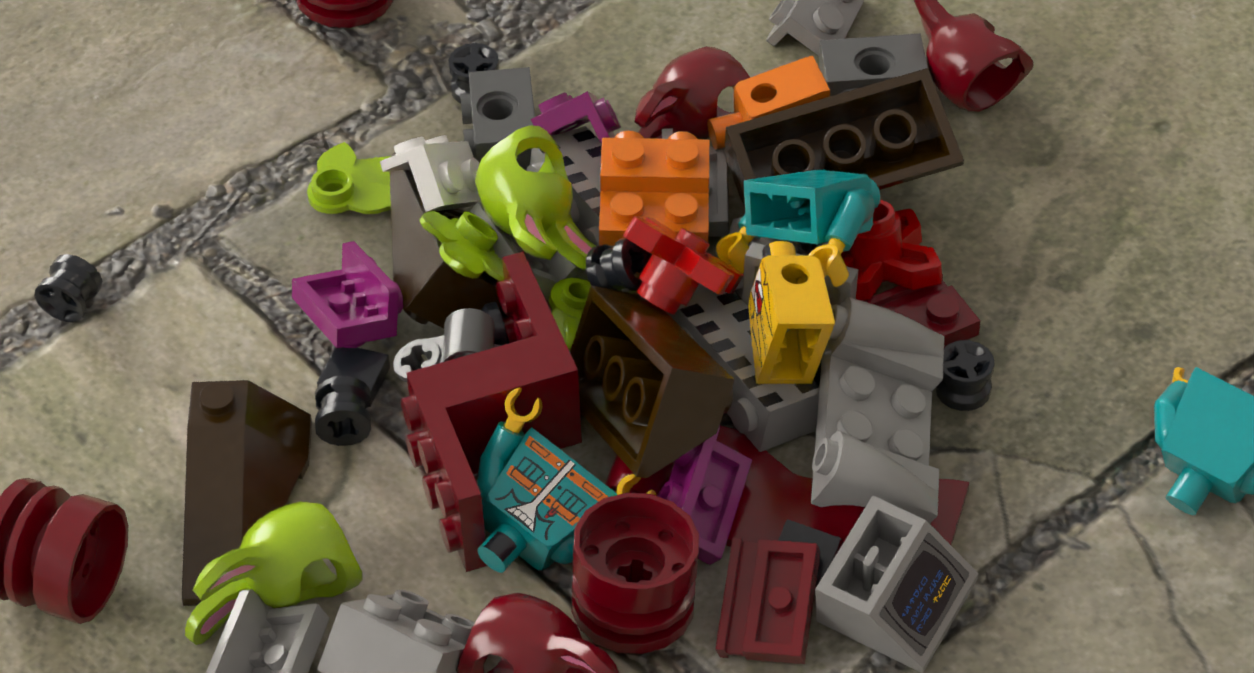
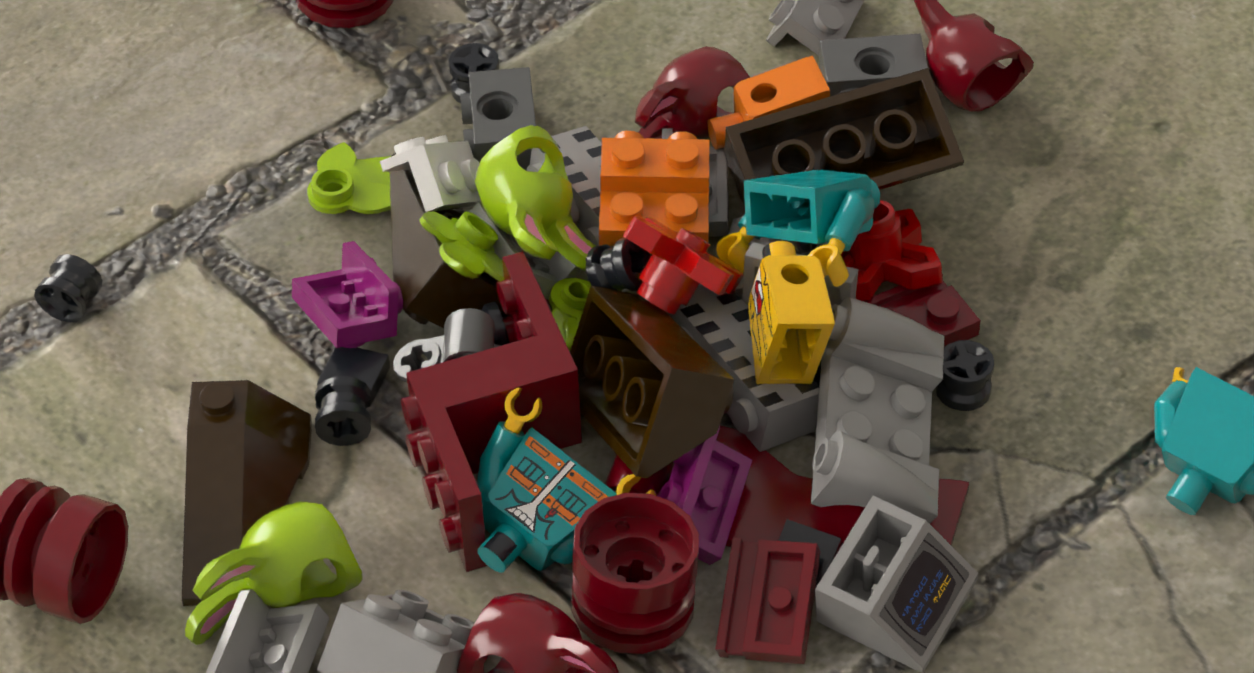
magenta bracket [531,91,621,144] -> none

